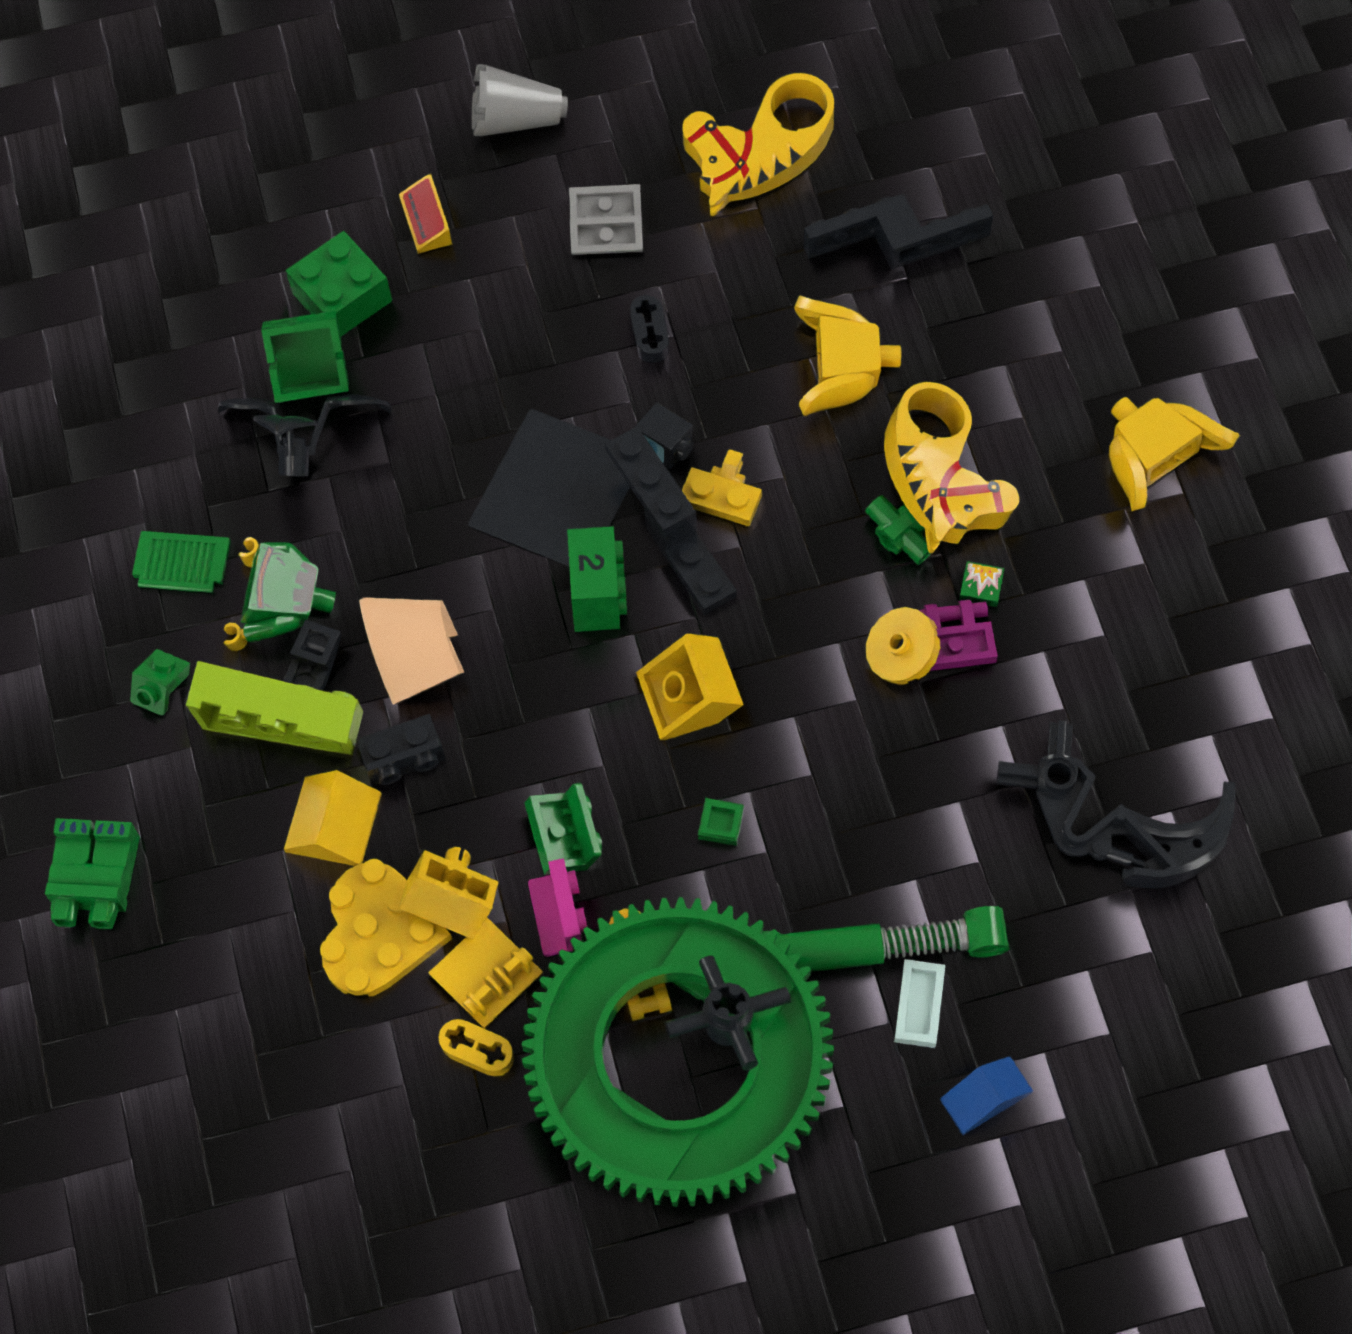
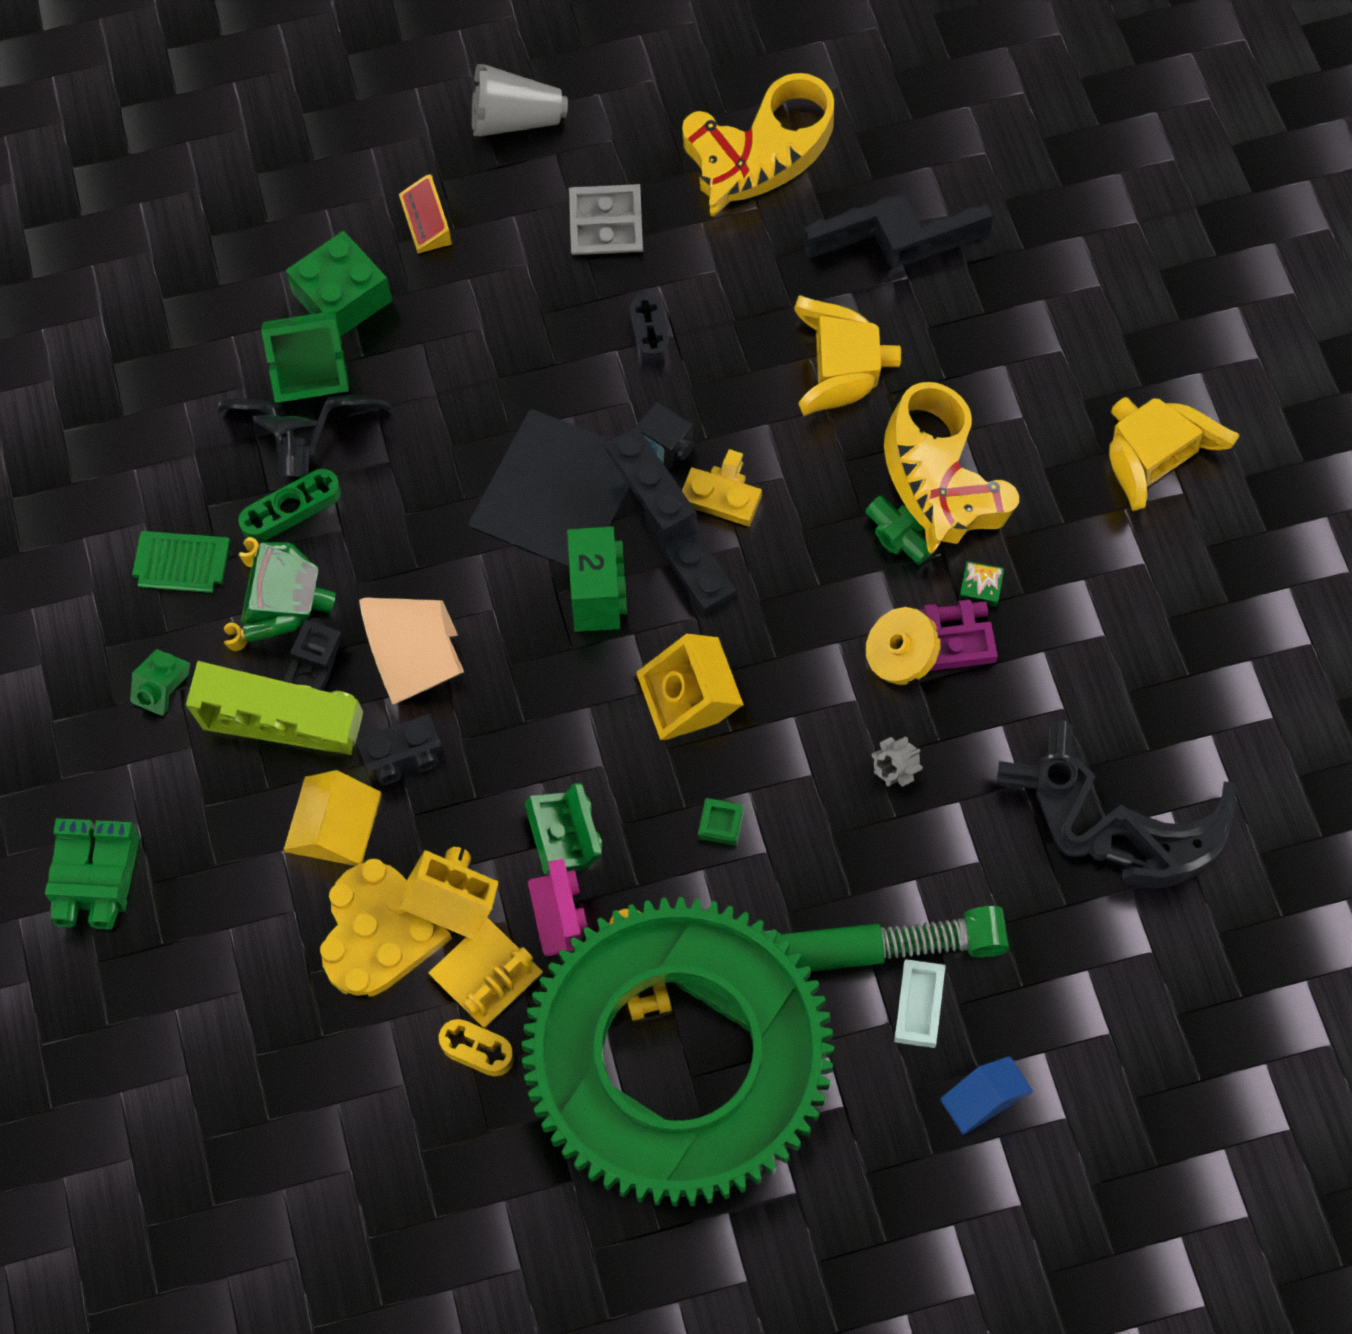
black bar [665,956,791,1070] -> none
none -> green beam [239,469,341,543]
none -> light grey gear [871,737,923,786]

